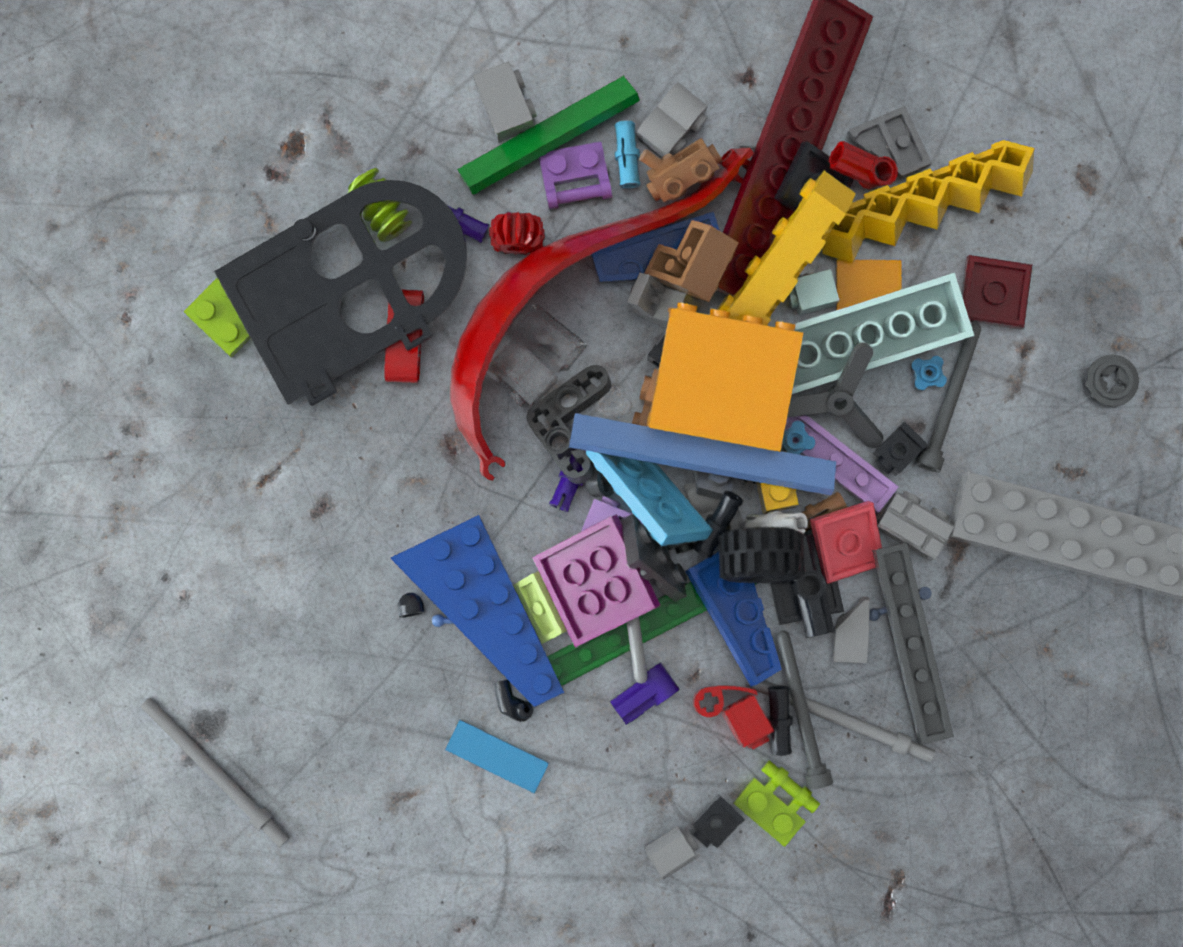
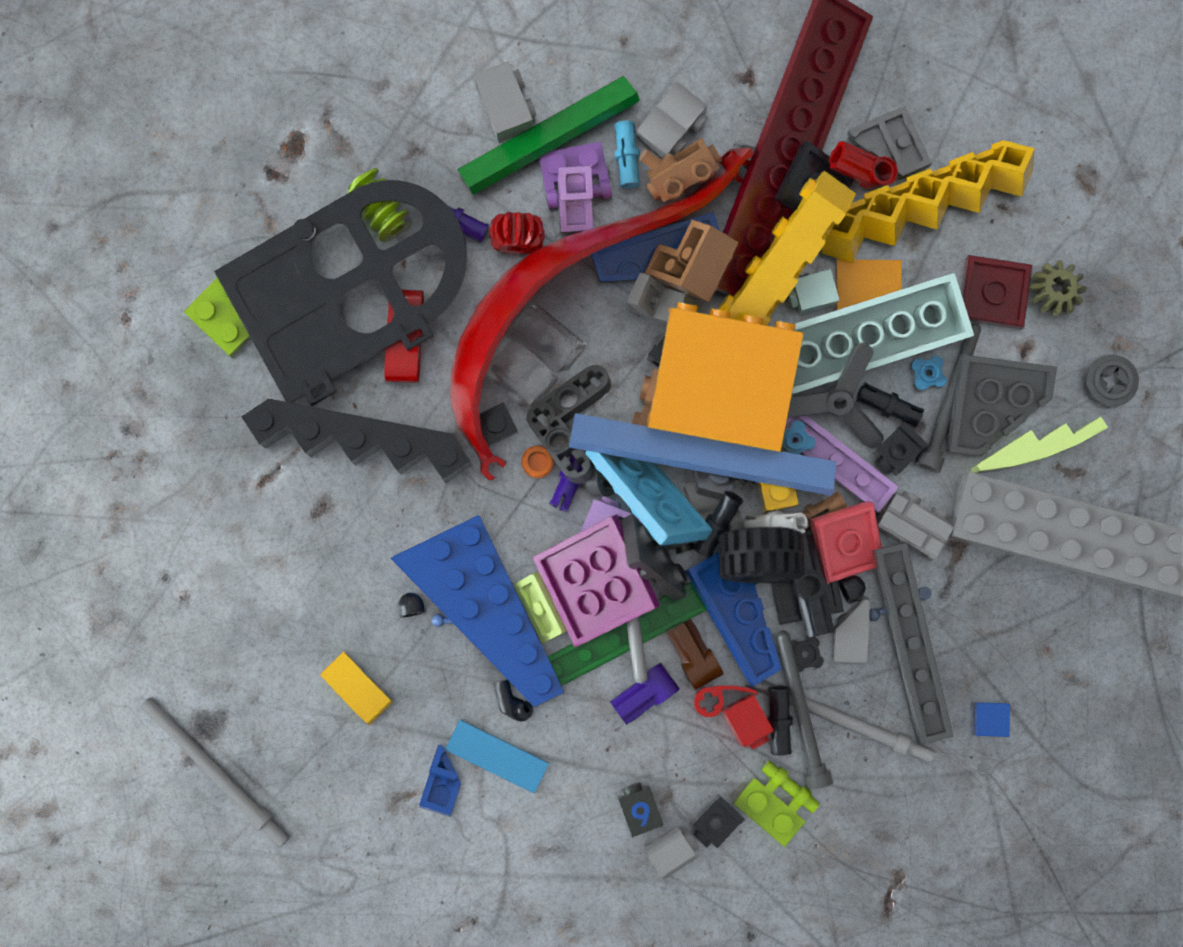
none -> black brick [241,399,472,483]
none -> yellow slope [320,651,393,725]
none -> blue slope [419,745,461,817]
none -> black plate [479,402,518,447]
none -> orange tile [521,445,554,479]
none -> lavender slope [558,165,593,232]
none -> pearl dark grey brick [618,782,664,837]
none -> reddish brown piece [666,619,724,690]
none -> black plate [791,637,824,672]
none -> black hinge [838,575,866,604]
none -> black pin [856,382,924,428]
none -> dark grey plate [946,354,1057,456]
none -> yellowish green slope [971,417,1108,474]
none -> blue tile [974,702,1010,737]
none -> olive gear [1029,260,1087,317]

